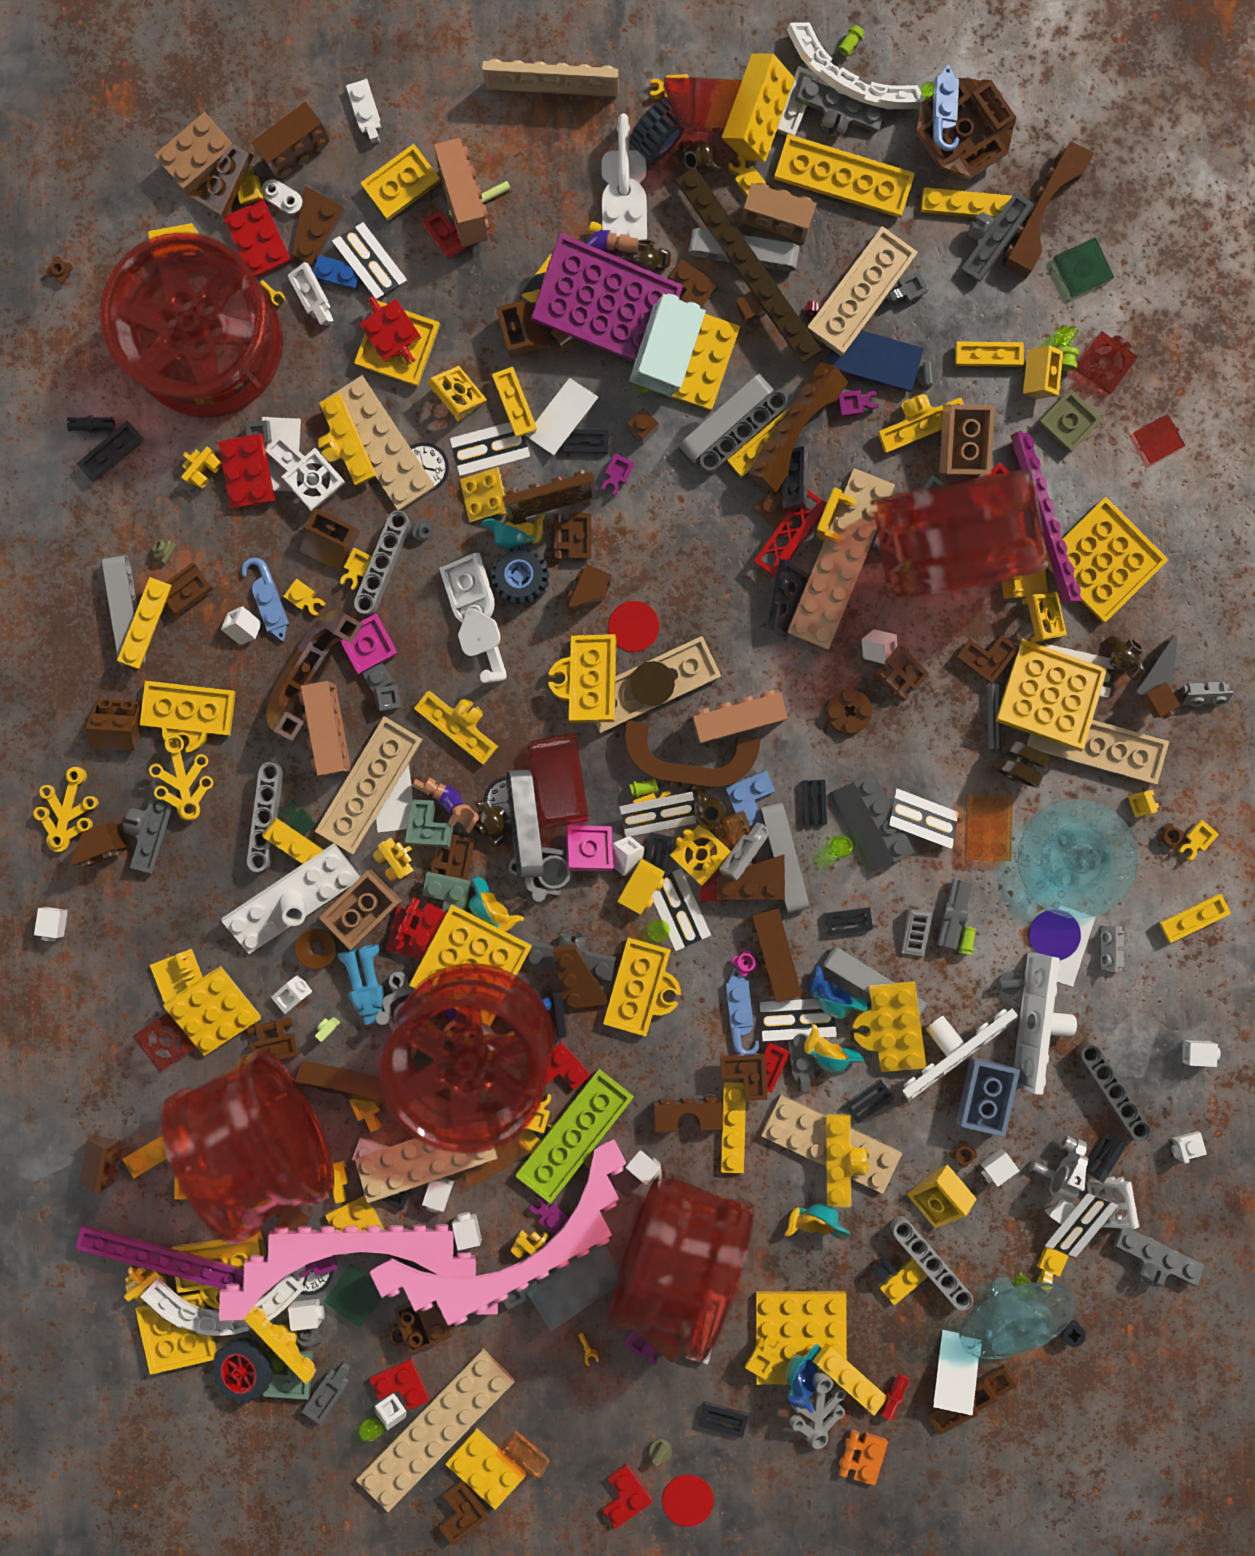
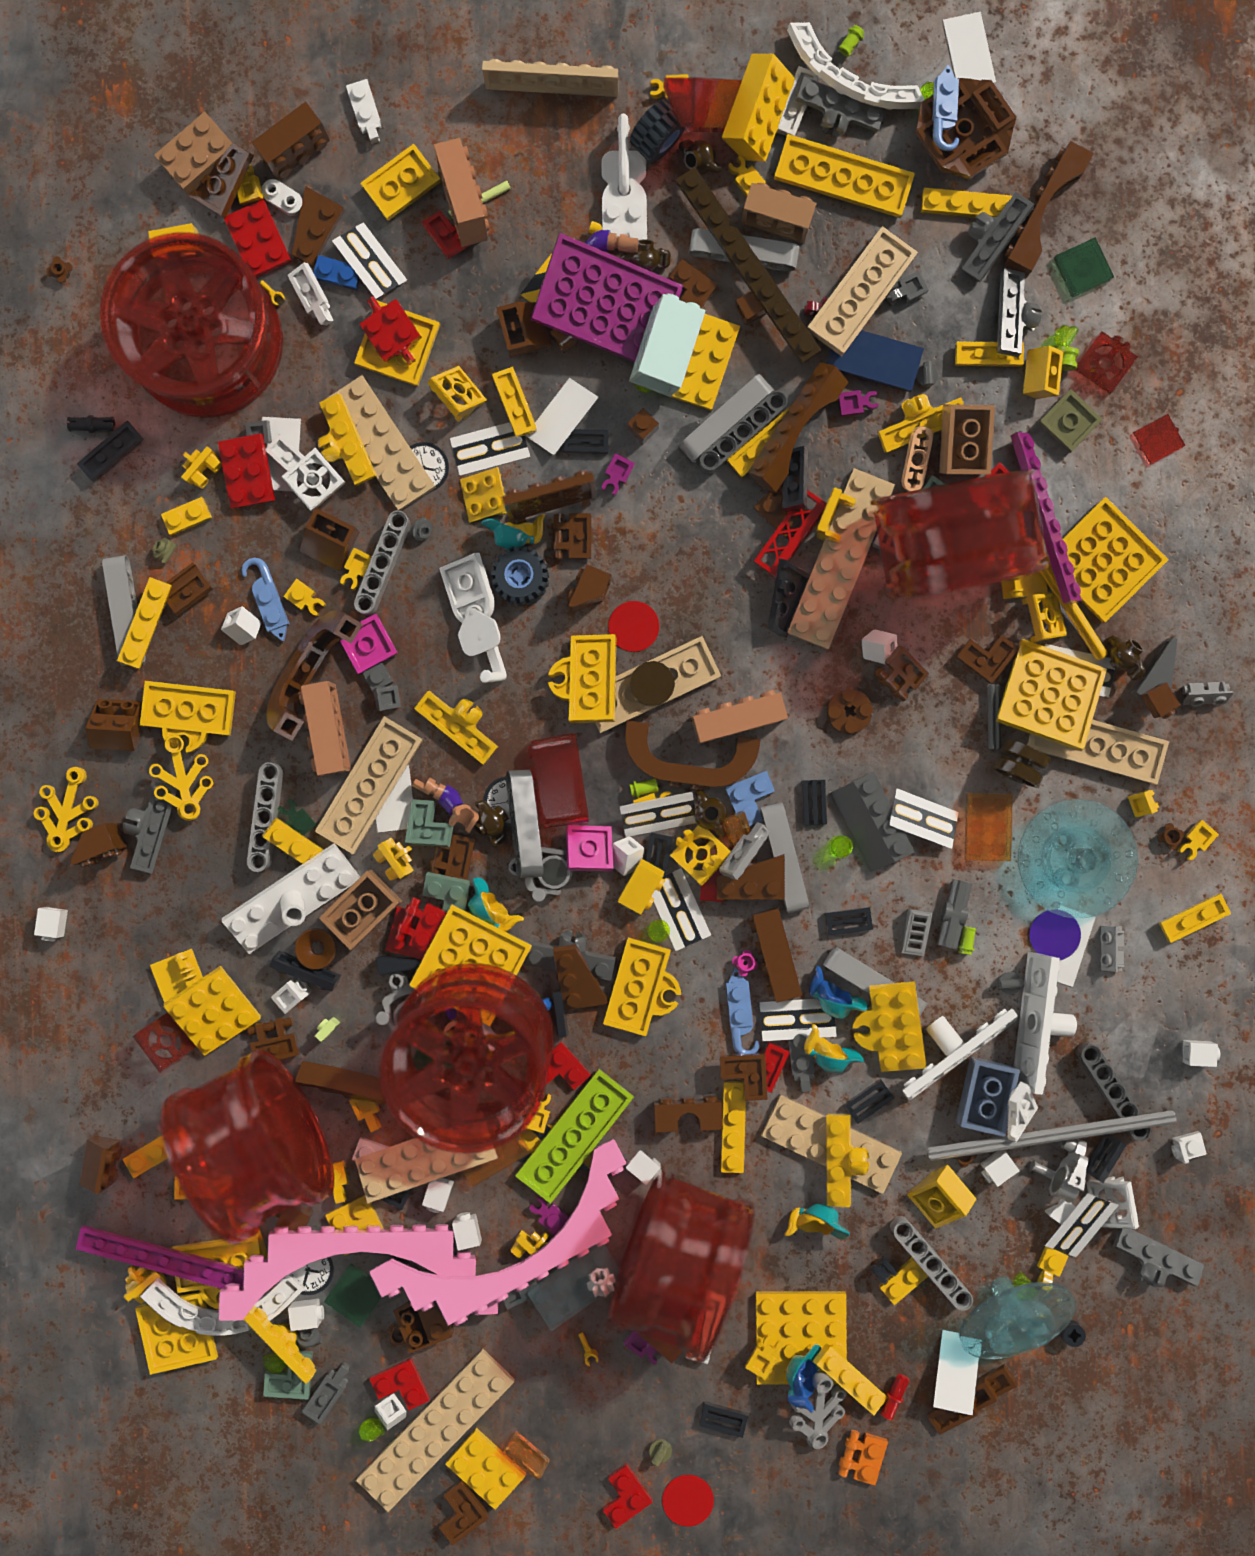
black wheel [212,1338,274,1404] -> none
magenta plate [299,1255,339,1277] -> none
dark azure piece [337,944,384,1025] -> none
none -> yellow plate [161,497,212,536]
none -> black plate [269,951,341,992]
none -> black slope [376,956,422,975]
none -> white gear [587,1268,616,1297]
none -> light nougat beam [901,426,933,492]
none -> light grey axle [927,1111,1177,1161]
none -> white sticker [943,12,996,83]
none -> dark grey plate [997,268,1042,357]
none -> white wing [1007,1082,1038,1143]
none -> yellow axle [1039,563,1108,661]

